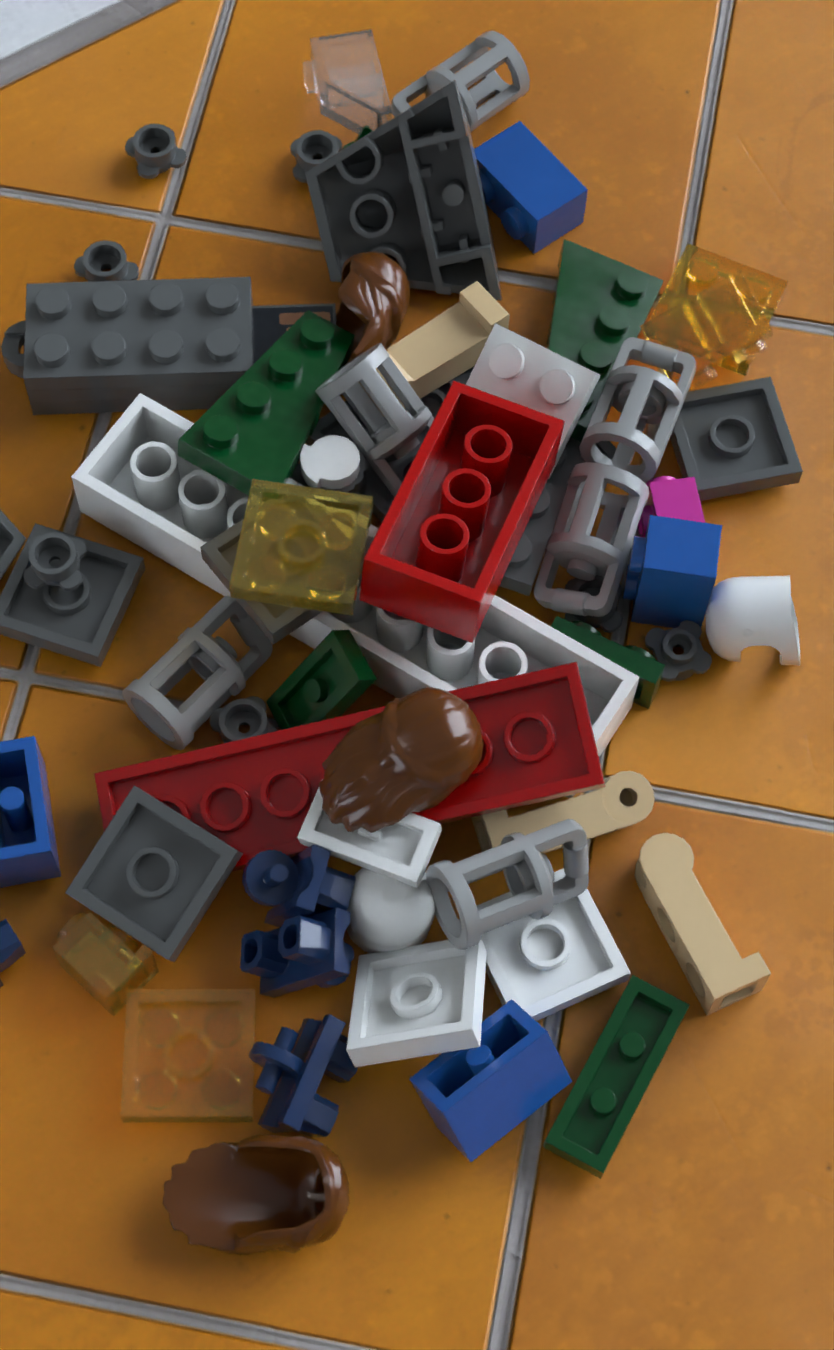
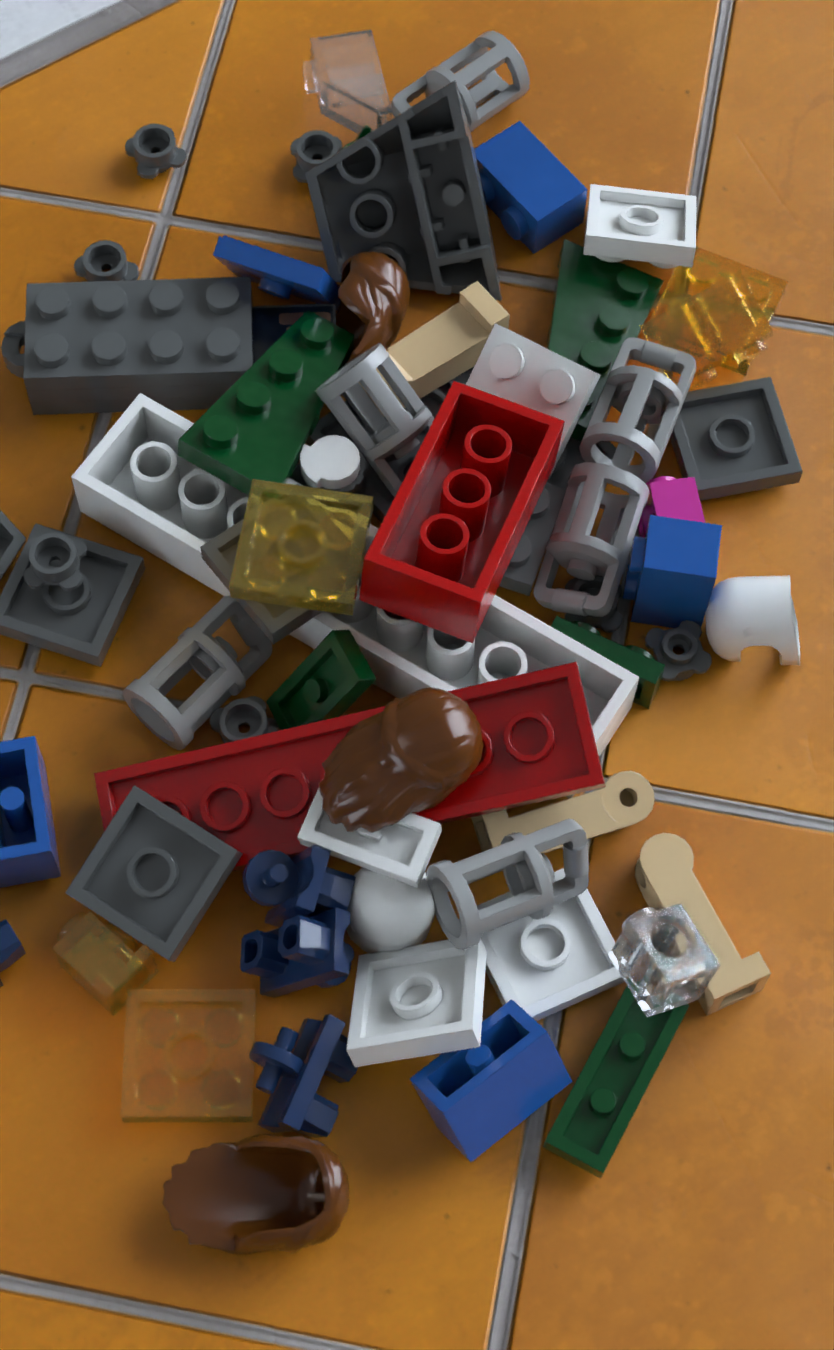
none -> blue plate [213,235,341,311]
none -> white plate [583,184,696,269]
none -> clear brick [609,903,721,1017]

